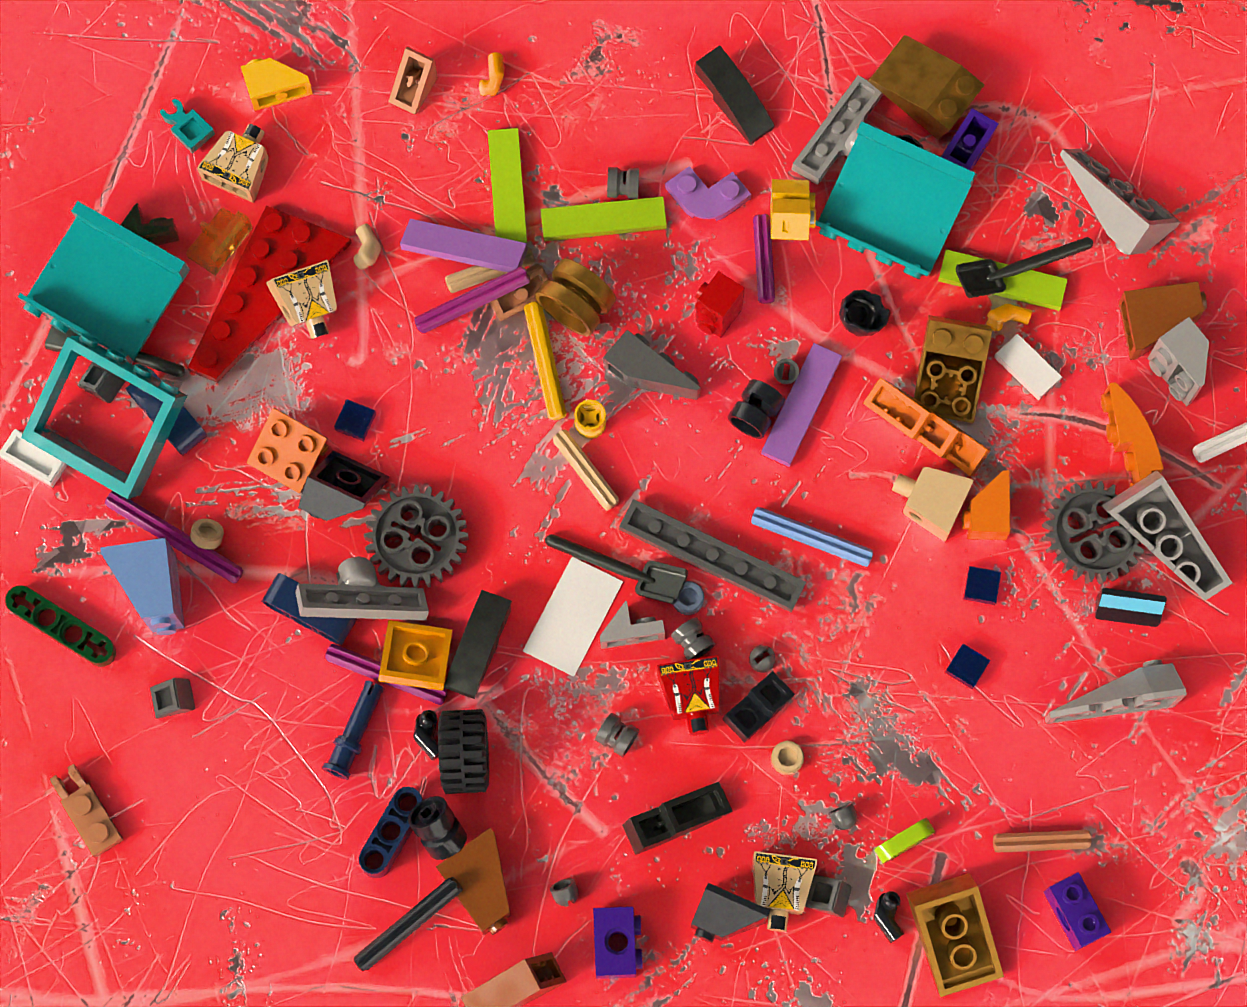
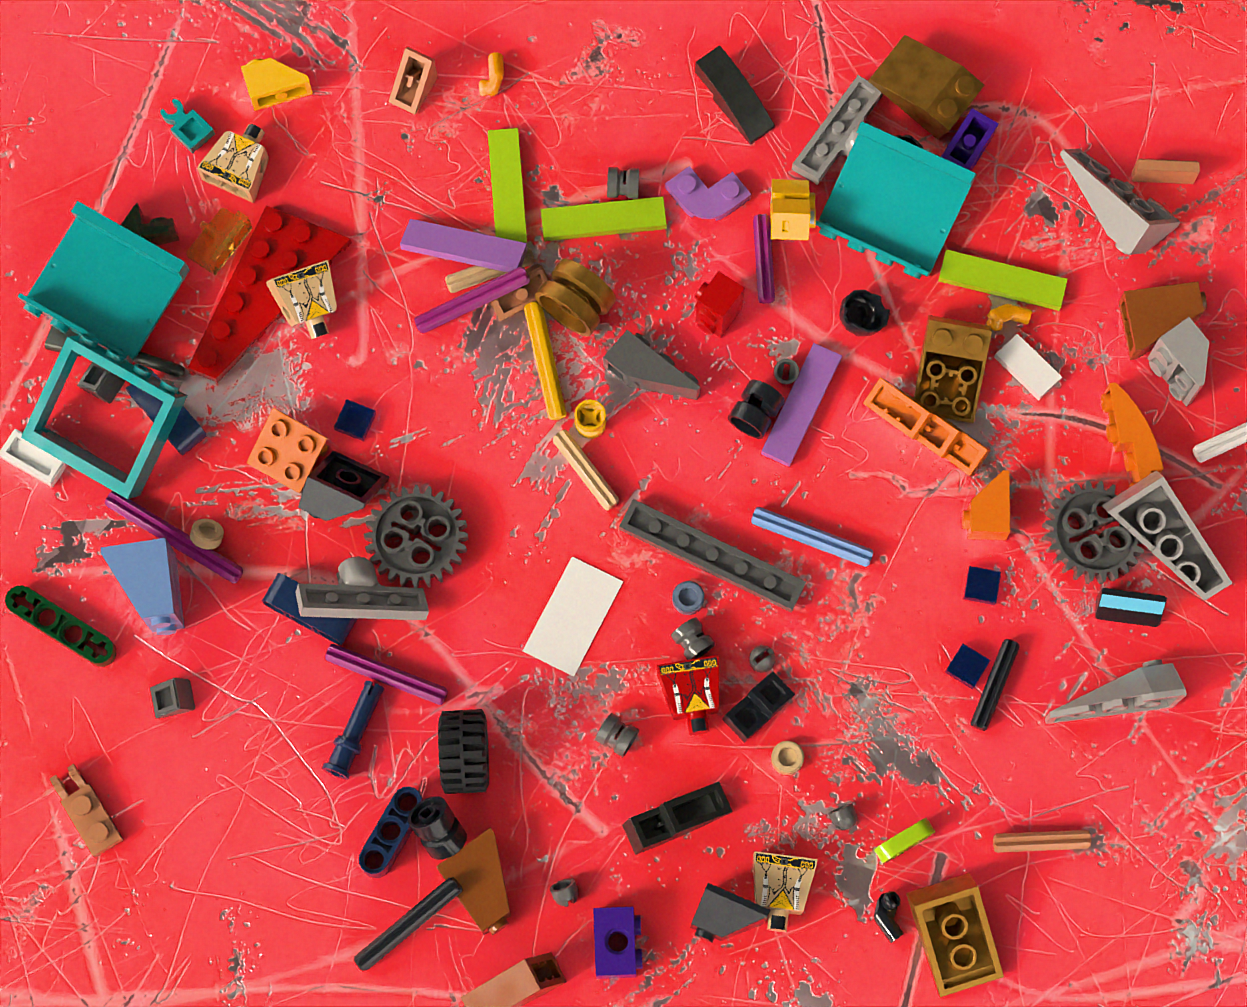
tan arm [354,224,381,270] -> none
light orange plate [378,620,452,691] -> none
black arm [413,710,439,761] -> none
pearl dark grey slope [444,590,512,699] -> none
pearl dark grey piece [545,534,688,604] -> none
light grey slope [600,601,665,649] -> none
dark grey slope [805,874,852,917] -> none
tan torso [892,467,974,541] -> none
pearl dark grey piece [956,237,1093,298] -> none
dark purple brick [1043,872,1111,952] -> none
none -> black axle [971,639,1020,731]
none -> nougat tile [1132,159,1200,184]

